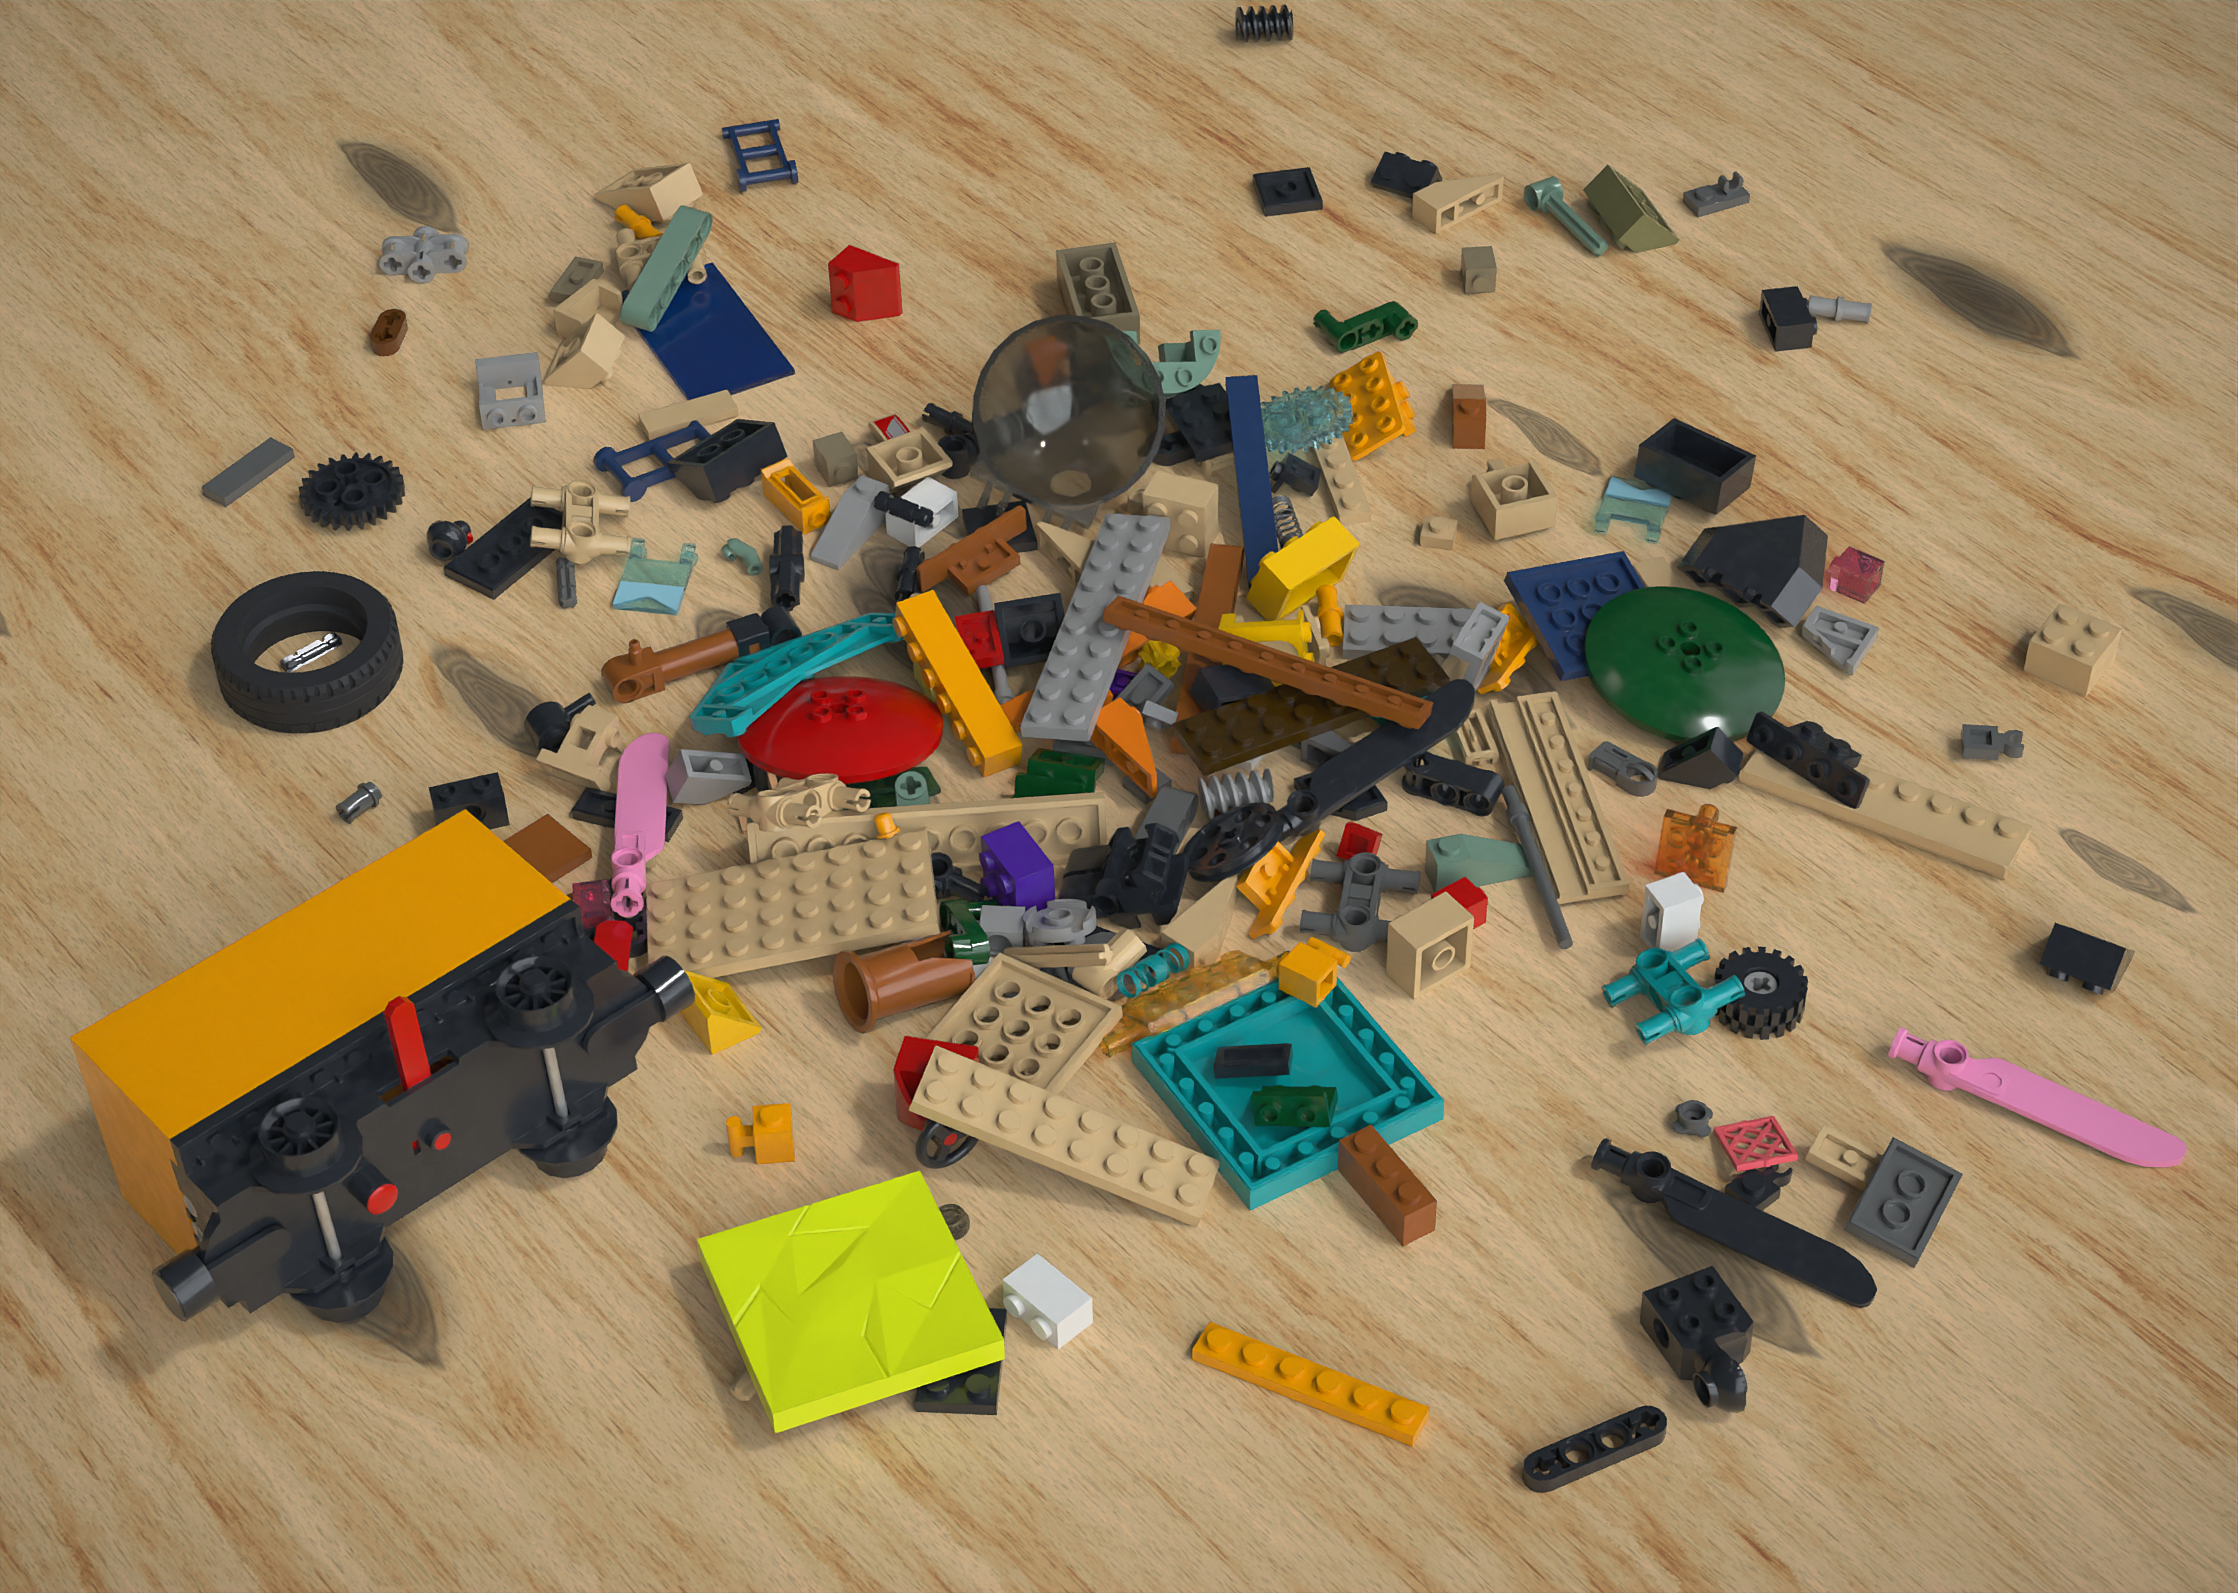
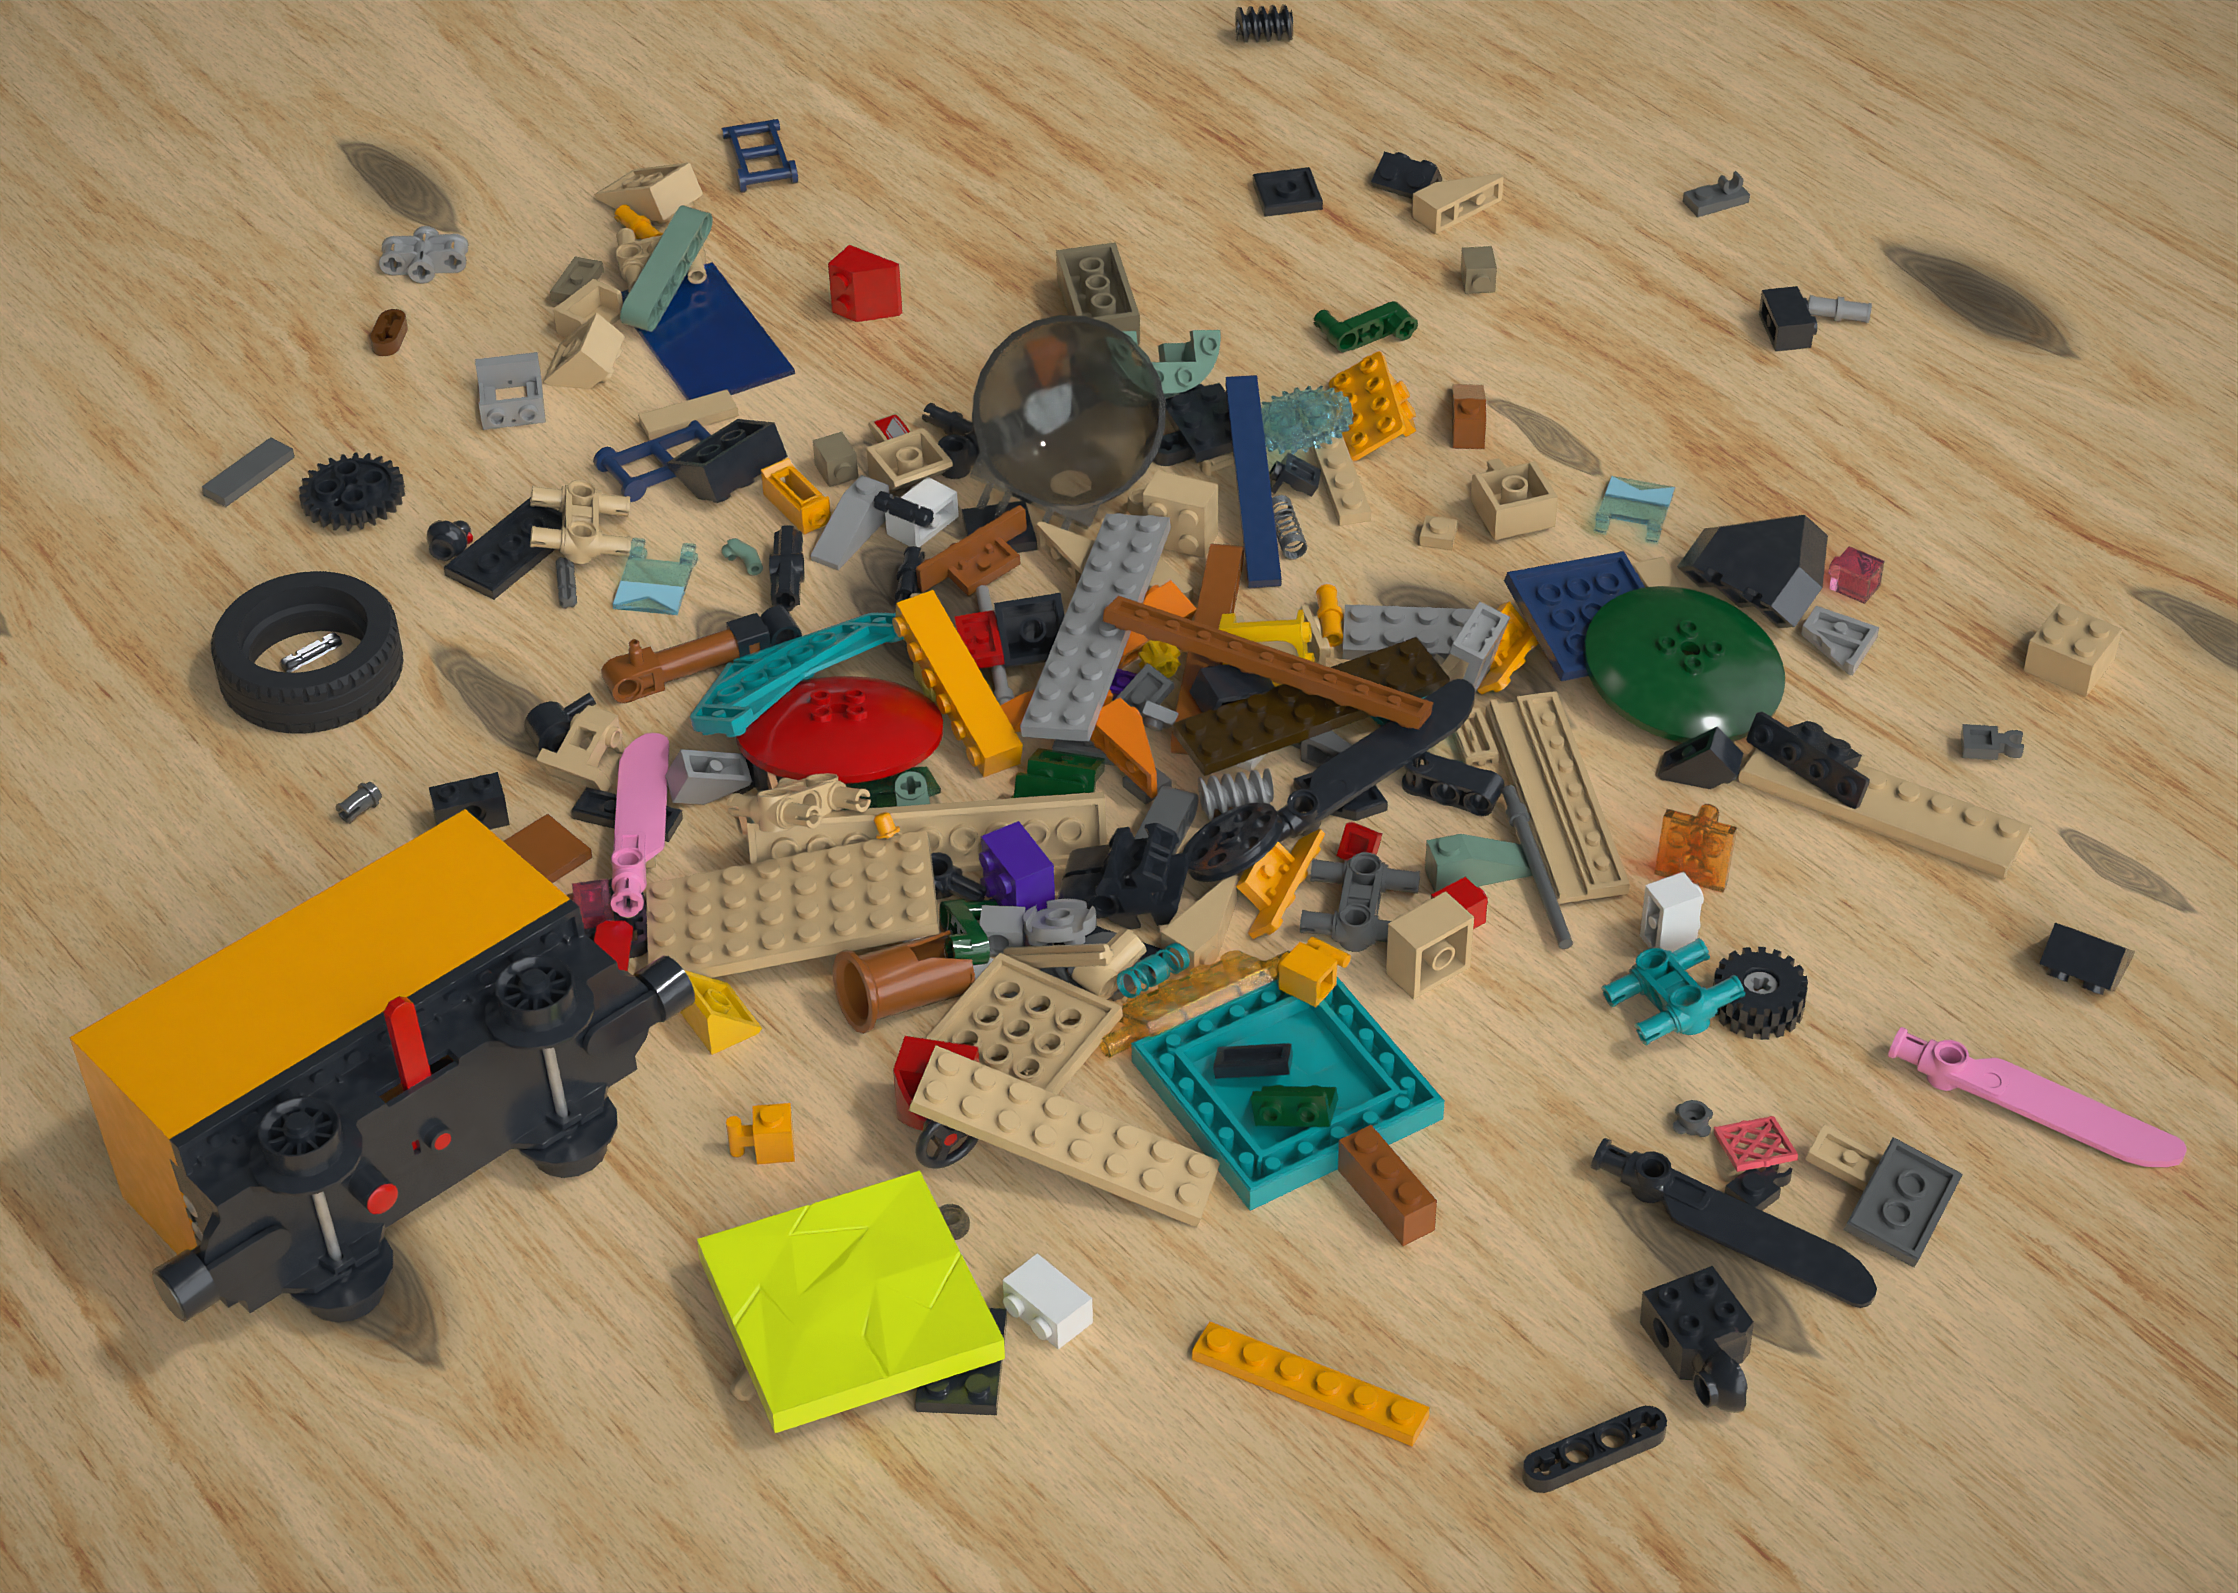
yellow piece [1246,516,1360,621] -> none
sand green axle [1524,176,1608,256] -> none
olive slope [1583,164,1679,253] -> none
dark grey piece [1588,741,1658,797] -> none
black piece [1634,418,1756,515] -> none

